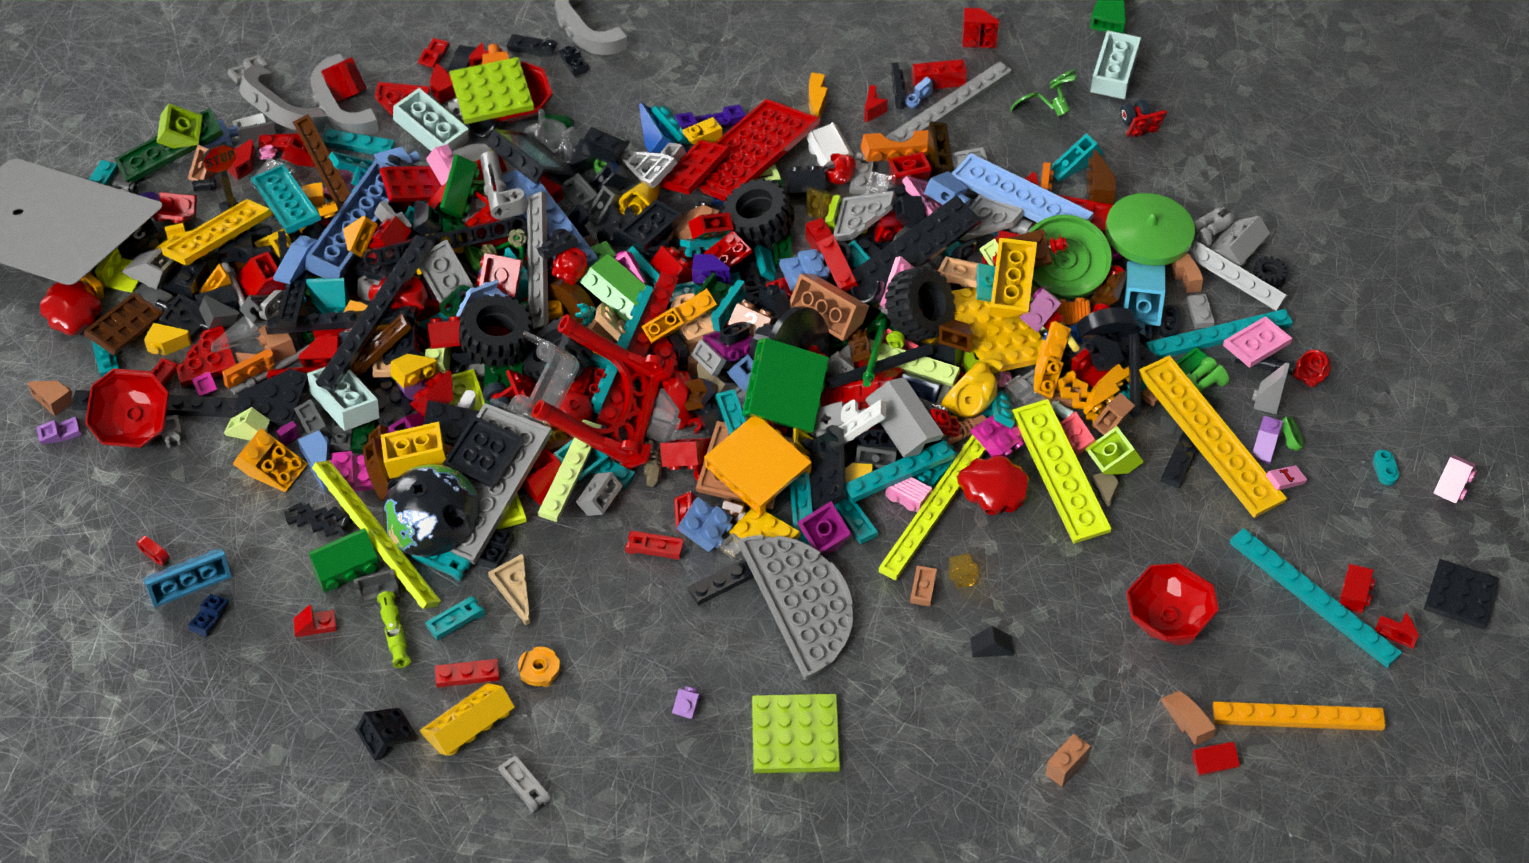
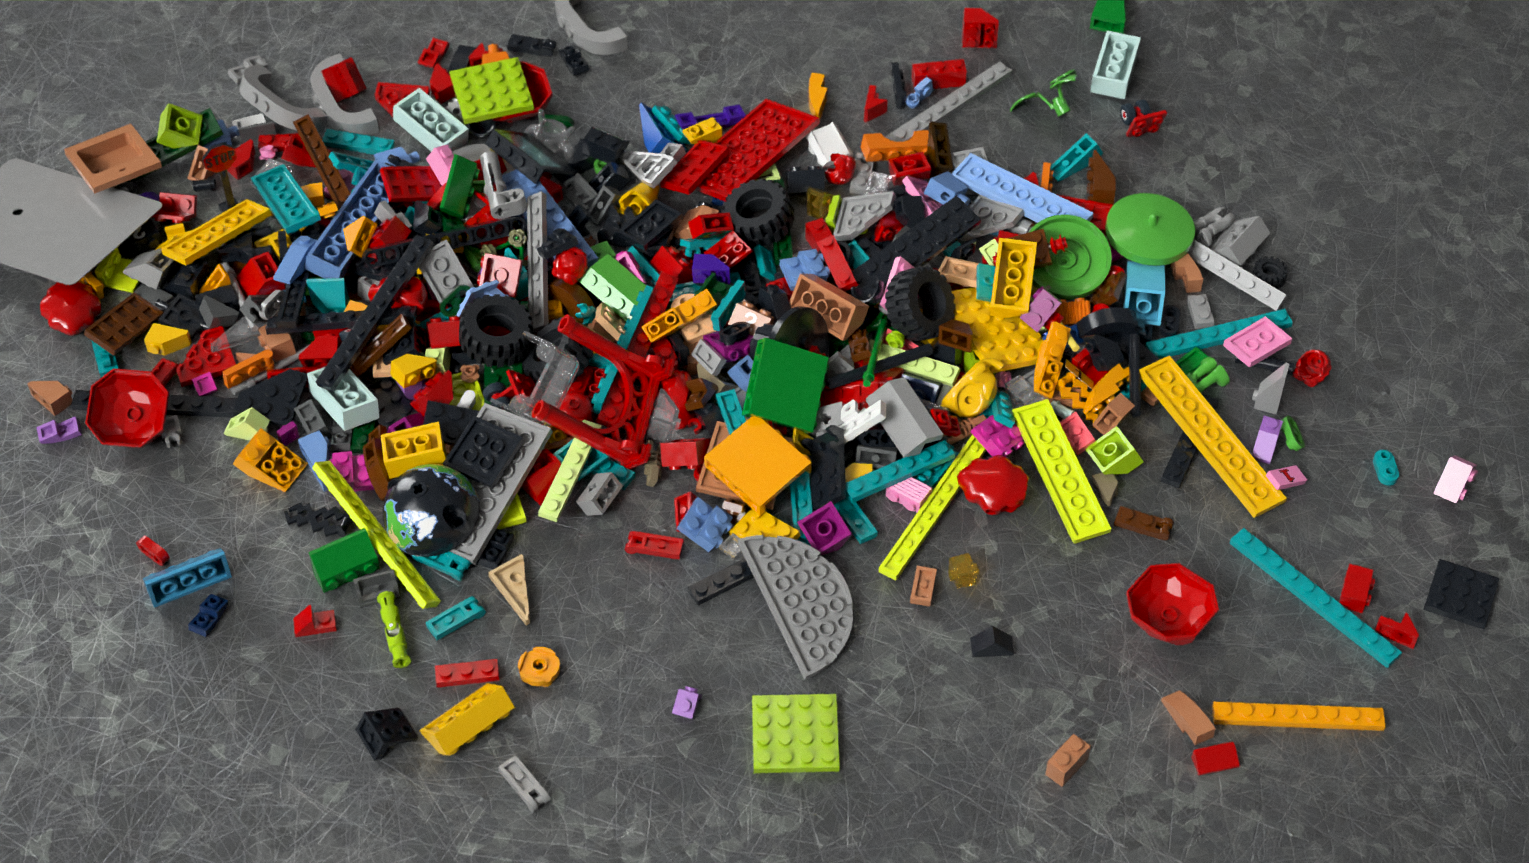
none -> nougat piece [64,124,162,194]
none -> nougat plate [460,364,480,383]
none -> yellow sticker [1065,359,1094,390]
none -> reddish brown plate [1114,506,1174,541]

